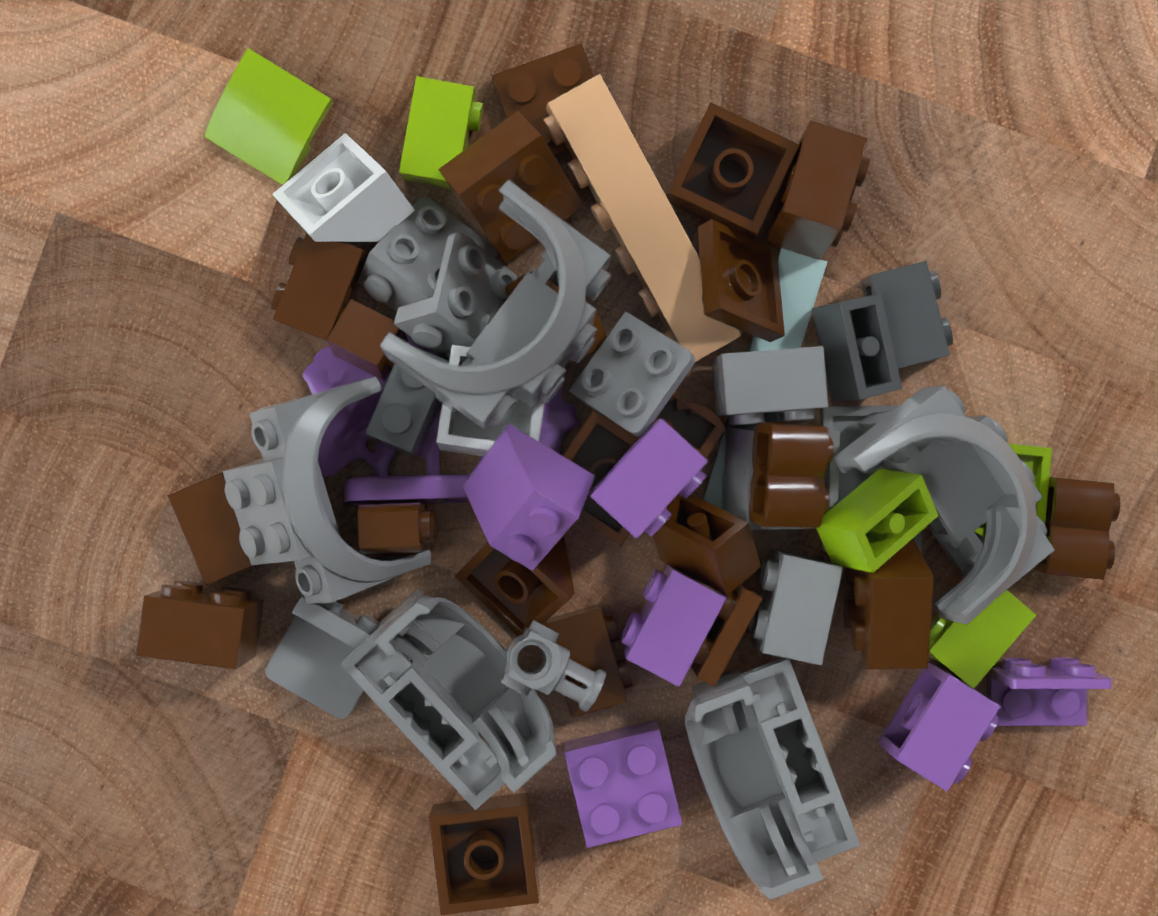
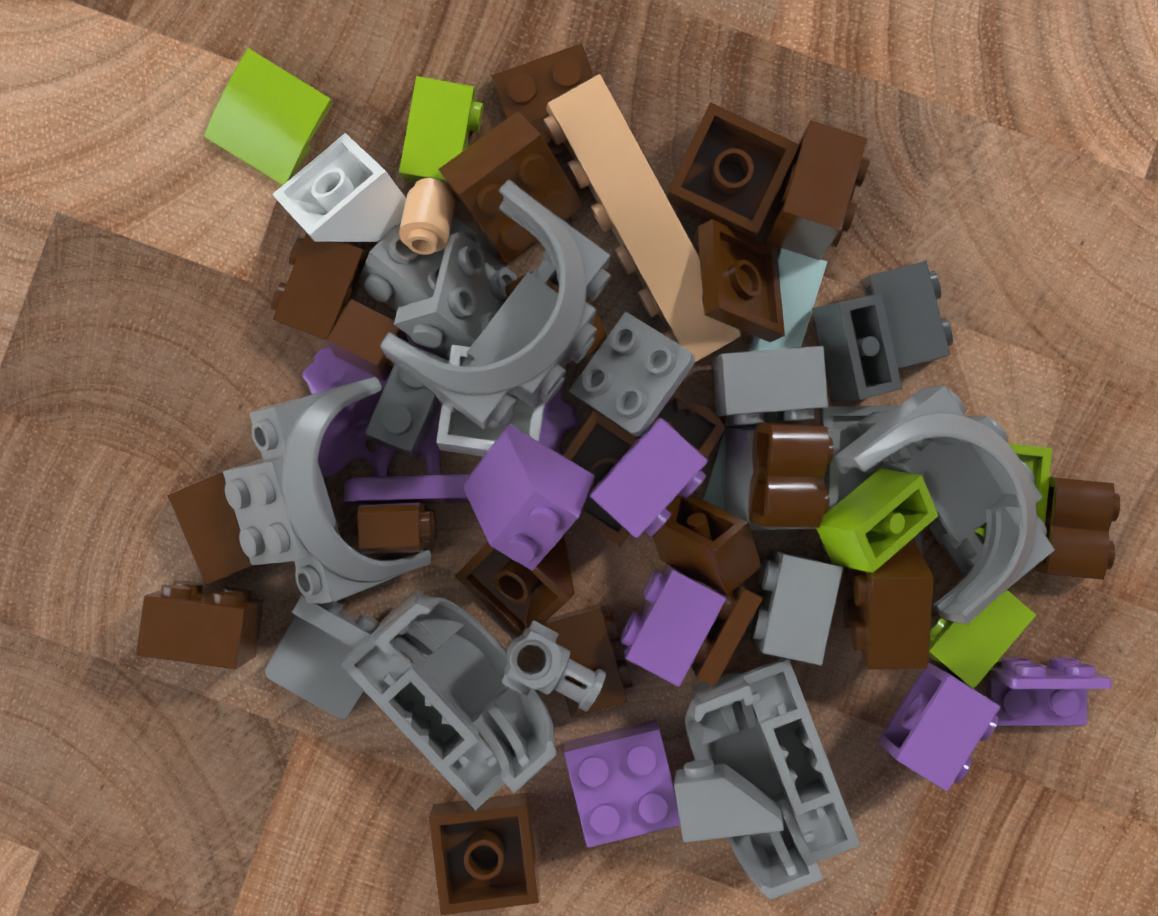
none -> light nougat brick [399,178,455,255]
none -> light grey slope [674,760,784,843]

